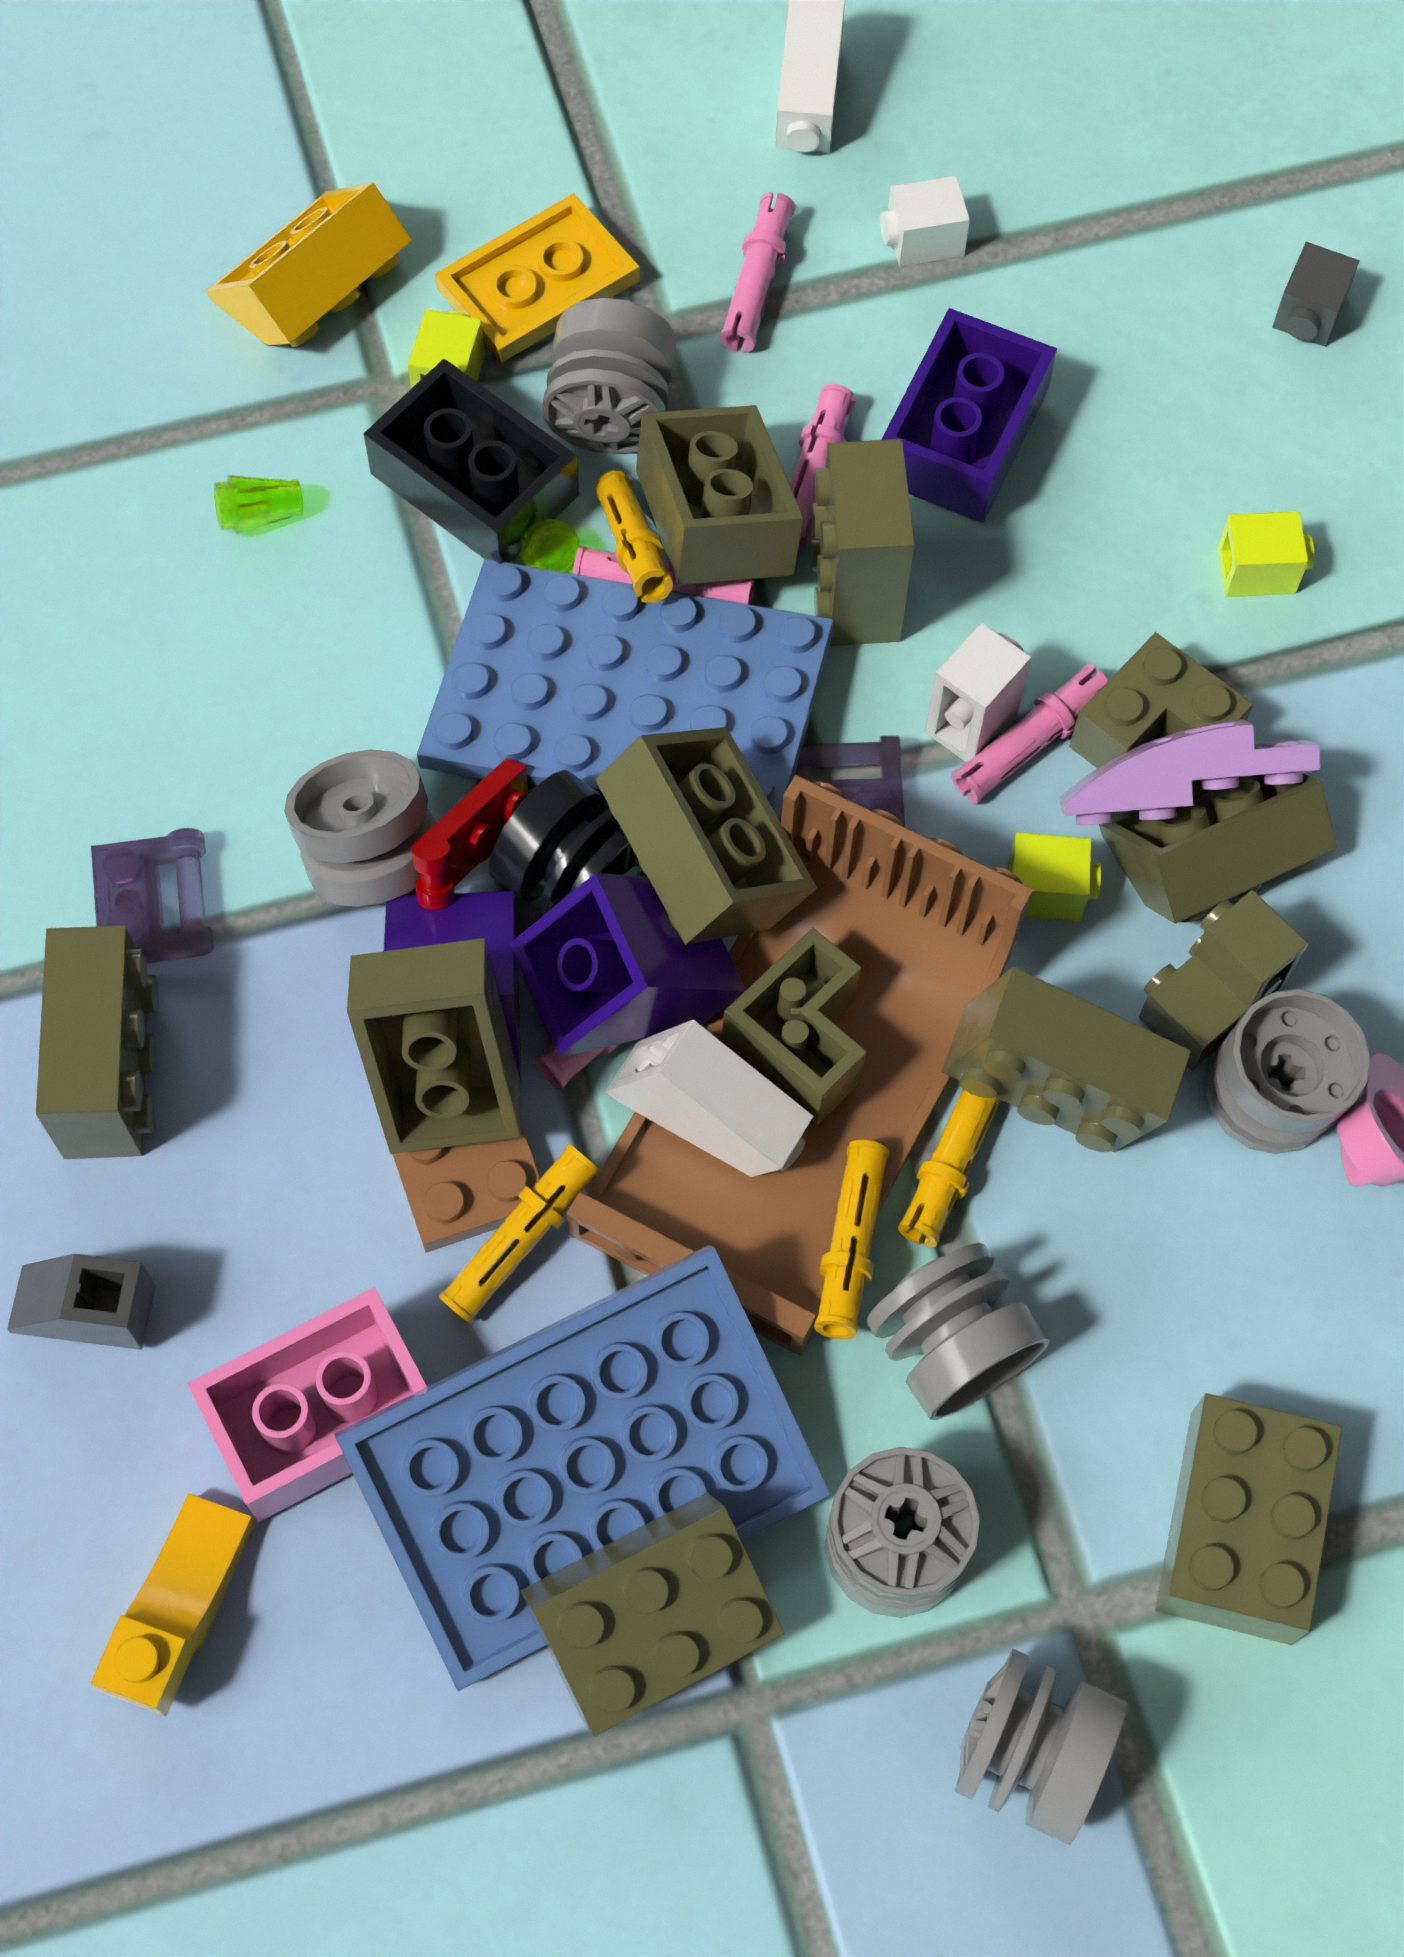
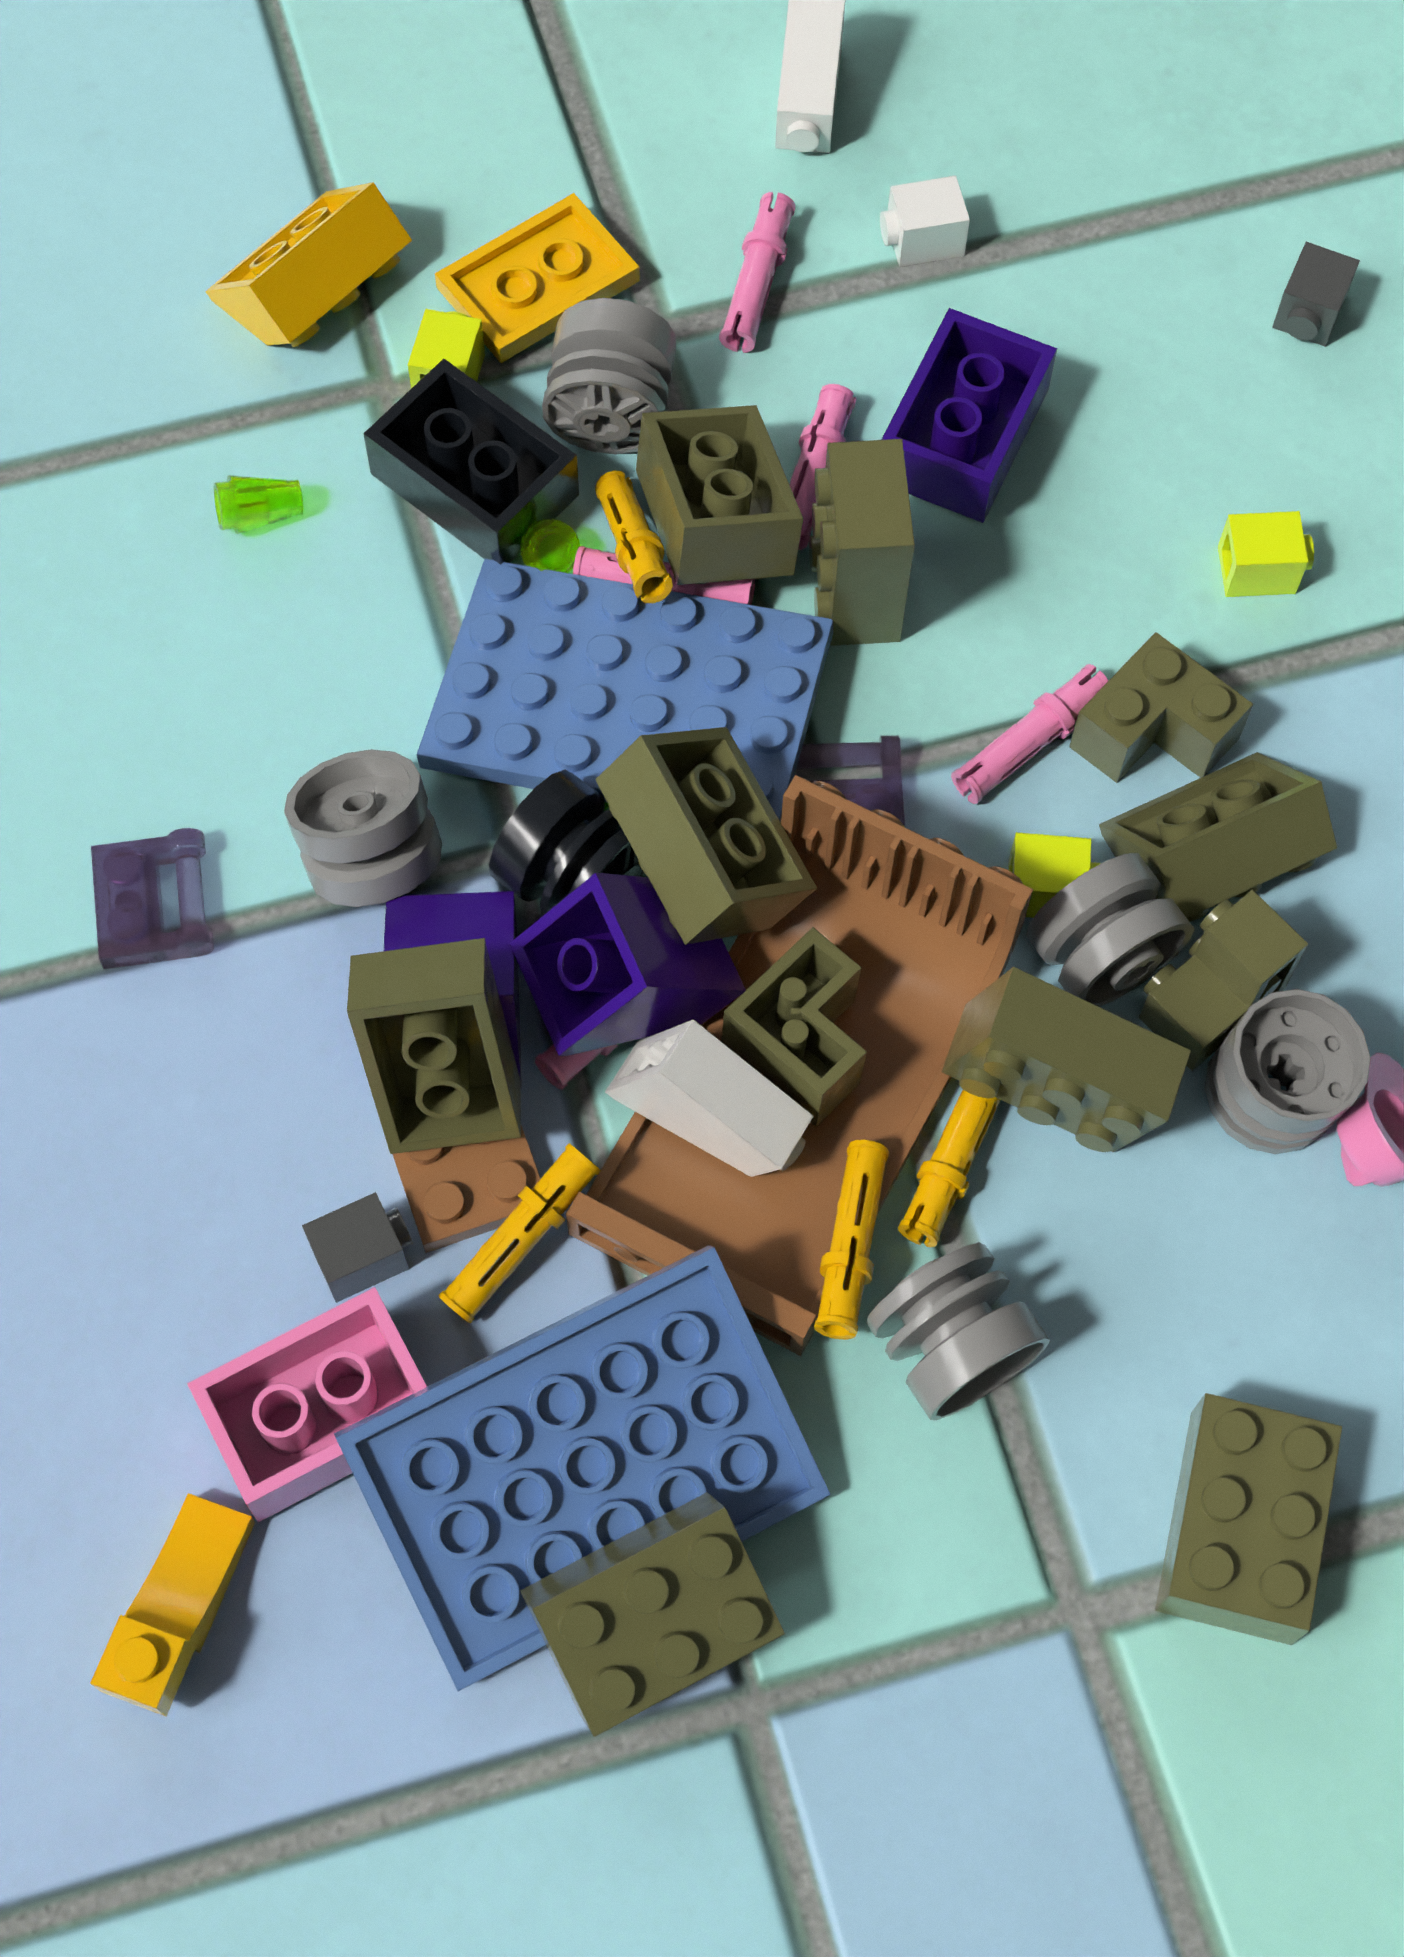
dark grey slope [7,1254,156,1350] -> none
olive brick [36,925,159,1159] -> none
red plate [412,758,529,910] -> none
light grey wheel [824,1447,980,1618] -> none
white brick [925,622,1031,763] -> none
light grey wheel [955,1649,1128,1845] -> none
lavender slope [1060,720,1320,825] -> none
none -> dark grey brick [302,1192,413,1303]
none -> light grey wheel [1026,853,1194,1007]

